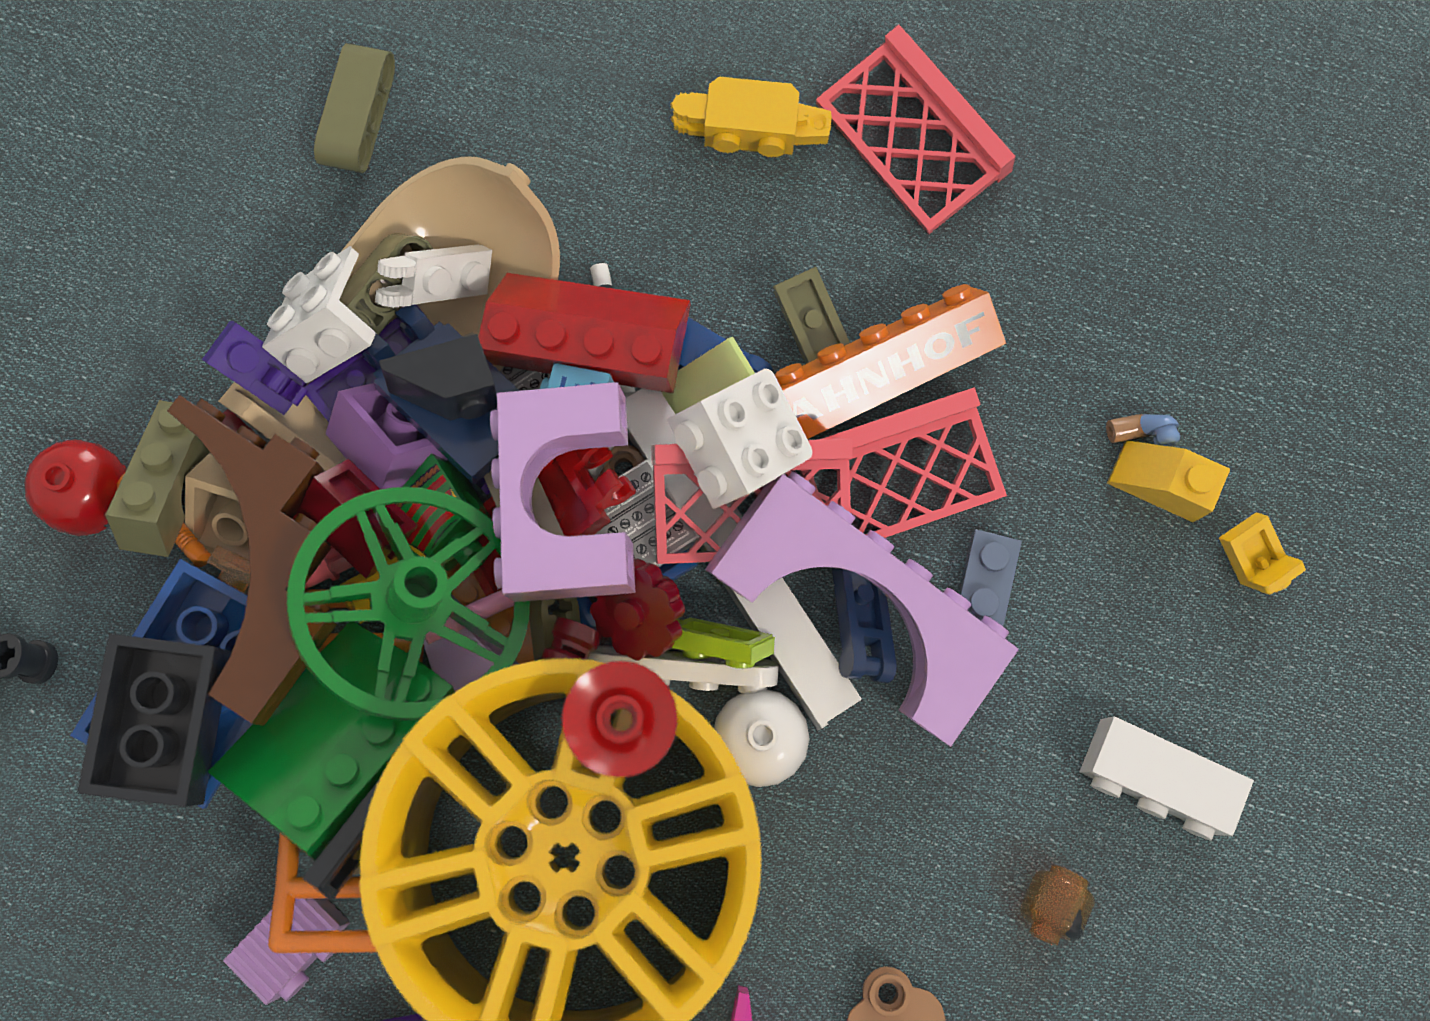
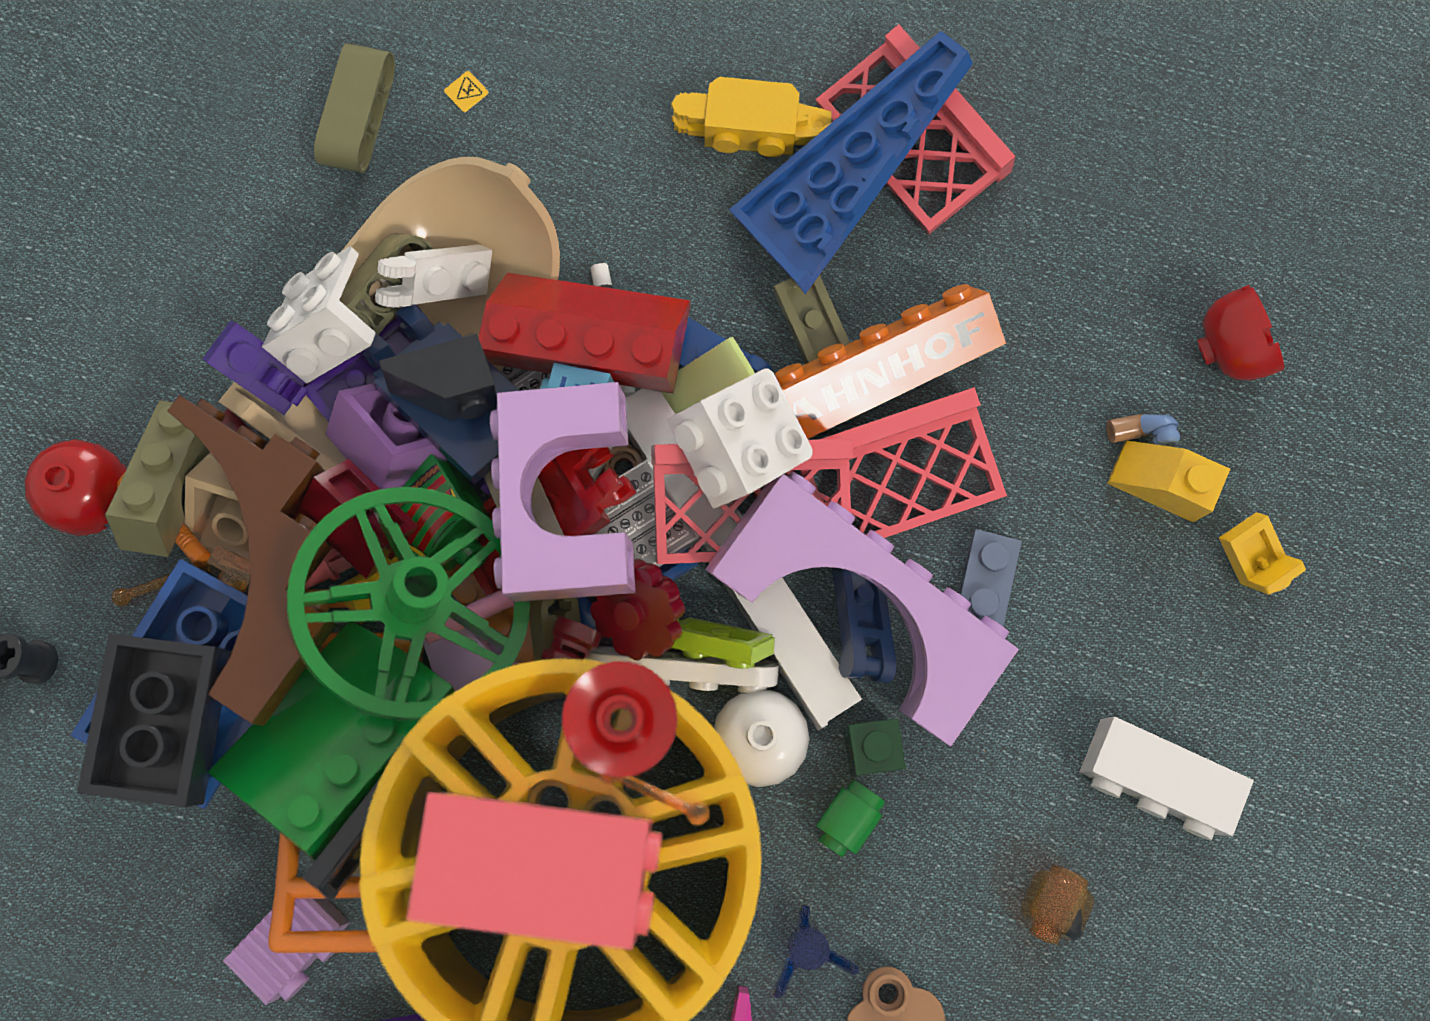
none -> clear orange hinge [111,562,211,607]
none -> coral brick [407,793,662,950]
none -> yellow sticker [444,71,489,112]
none -> clear orange hinge [598,773,709,825]
none -> blue wing [729,31,973,294]
none -> clear blue plant [773,905,859,998]
none -> green brick [816,780,886,858]
none -> dark green brick [843,718,906,776]
none -> red cylinder [1196,285,1284,381]

